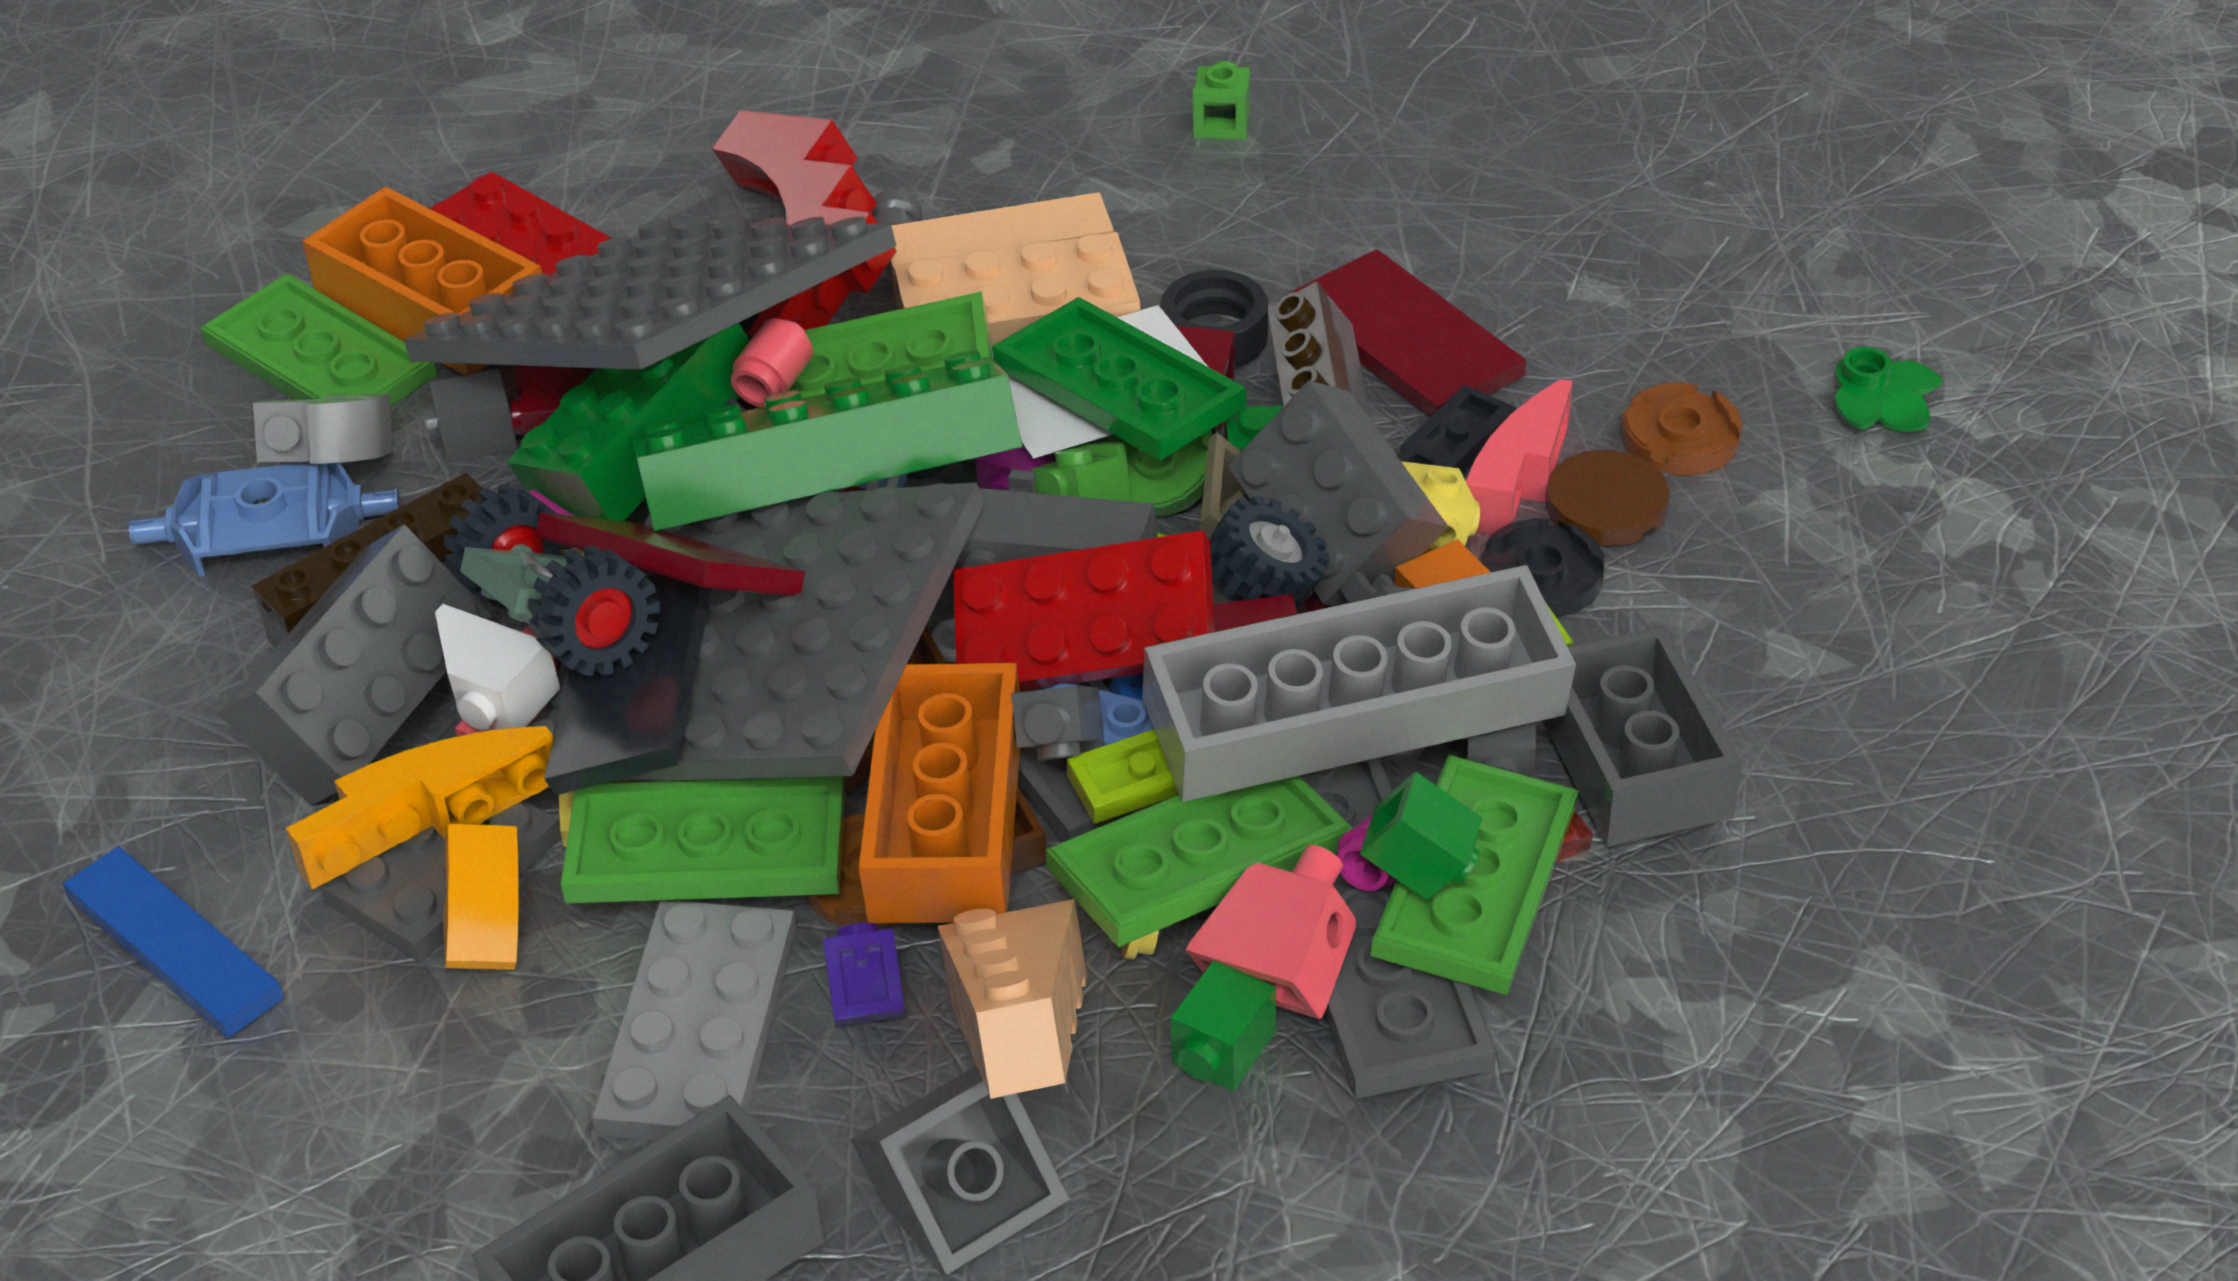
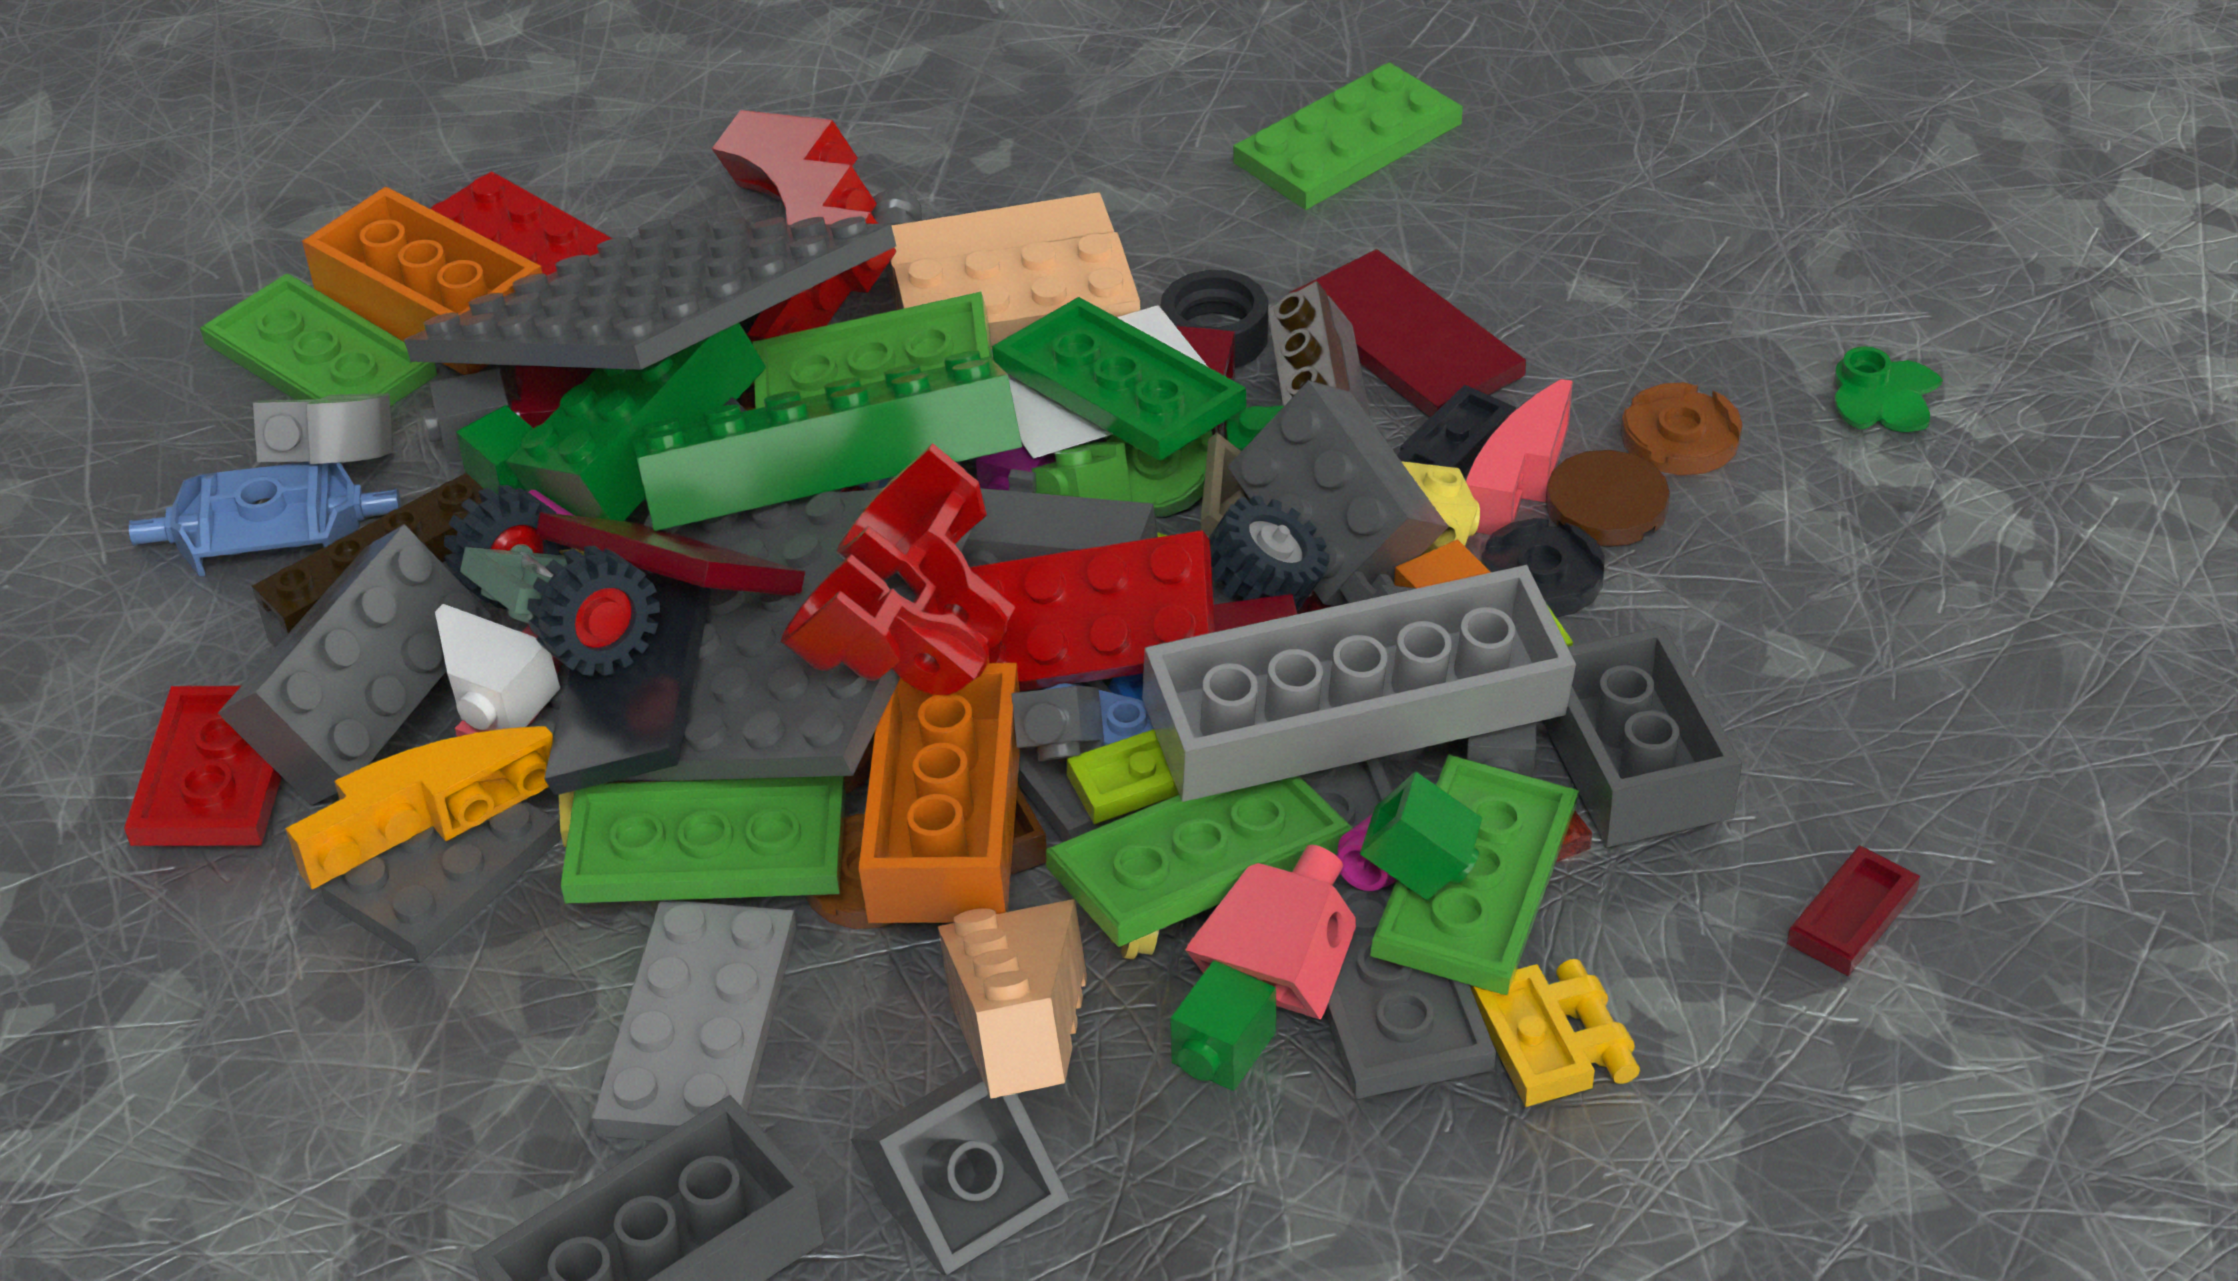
blue tile [62,846,284,1039] -> none
light orange slope [443,823,518,970] -> none
coral brick [731,318,813,407] -> none
dark purple bracket [823,923,905,1027] -> none
bright green brick [1193,61,1250,139] -> none
none -> red plate [124,685,282,846]
none -> green brick [456,405,533,494]
none -> red piece [780,443,1015,695]
none -> bright green plate [1233,62,1463,210]
none -> yellow plate [1471,959,1640,1107]
none -> dark red tile [1787,845,1920,977]

